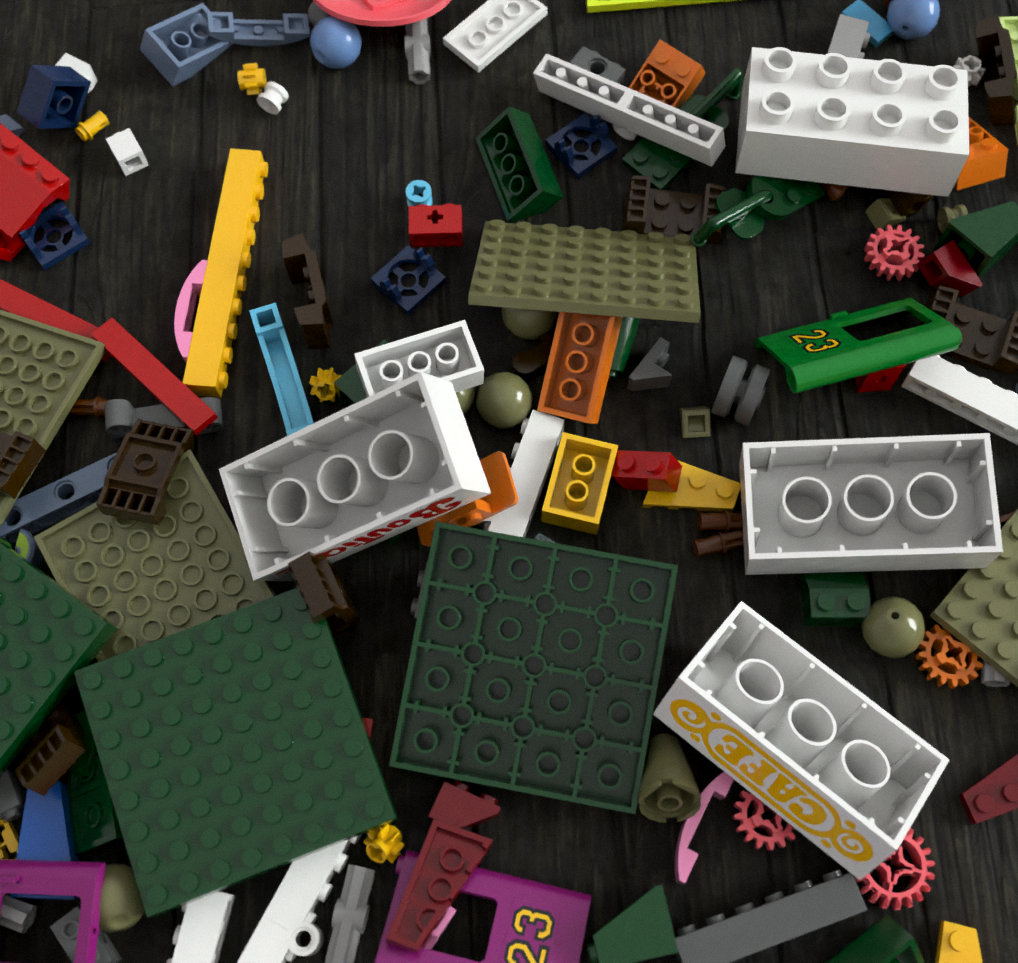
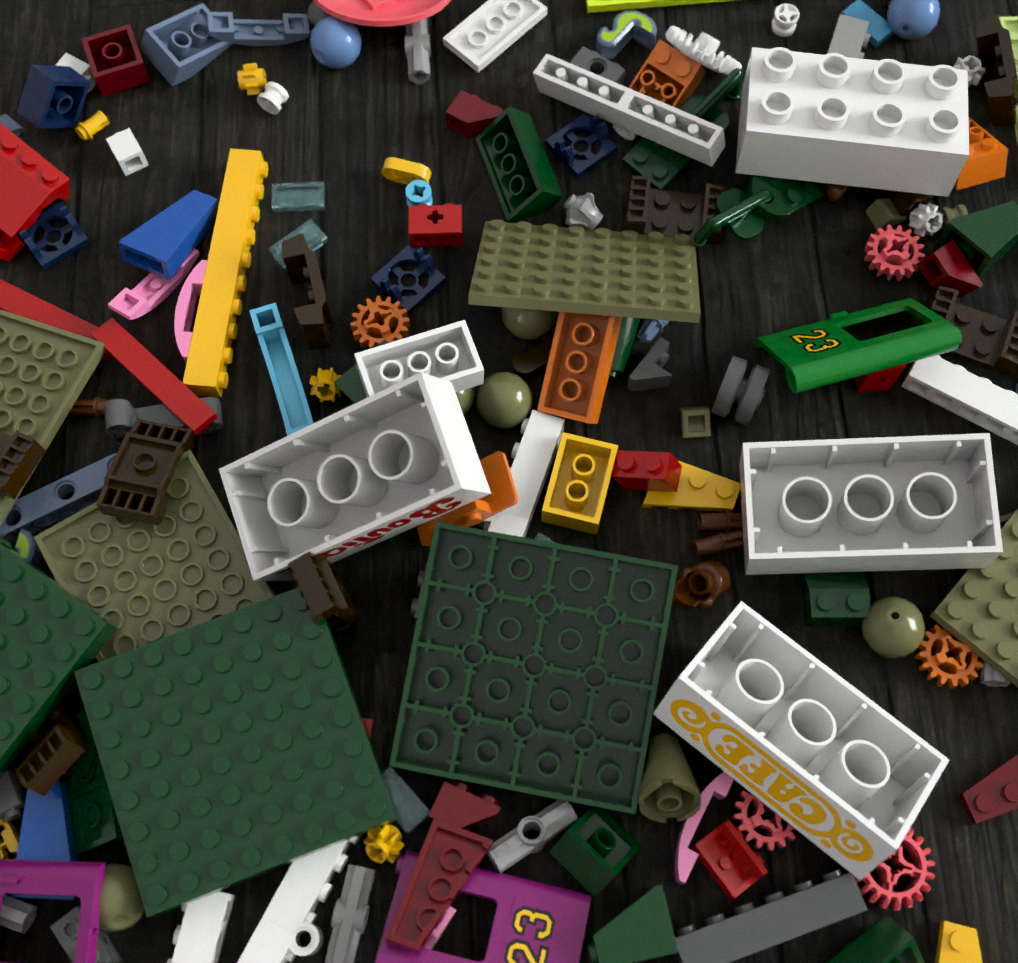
none -> dark red brick [81,24,151,97]
none -> bright pink slope [108,249,199,320]
none -> blue slope [119,190,218,280]
none -> clear light blue plate [269,219,328,271]
none -> clear light blue plate [271,182,325,212]
none -> orange gear [350,296,410,349]
none -> yellow beam [381,157,432,185]
none -> clear light blue plate [382,766,430,835]
none -> dark red slope [446,90,503,138]
none -> light grey piece [487,800,578,874]
none -> dark green slope [549,806,642,898]
none -> light grey rock [563,192,603,231]
none -> sand blue animal [596,11,657,60]
none -> sand blue axle [637,319,669,344]
none -> white gear [665,26,742,75]
none -> reddish brown head [673,560,730,609]
none -> red bracket [691,820,768,901]
none -> white wheel [771,3,799,37]
none -> white gear [908,203,944,237]

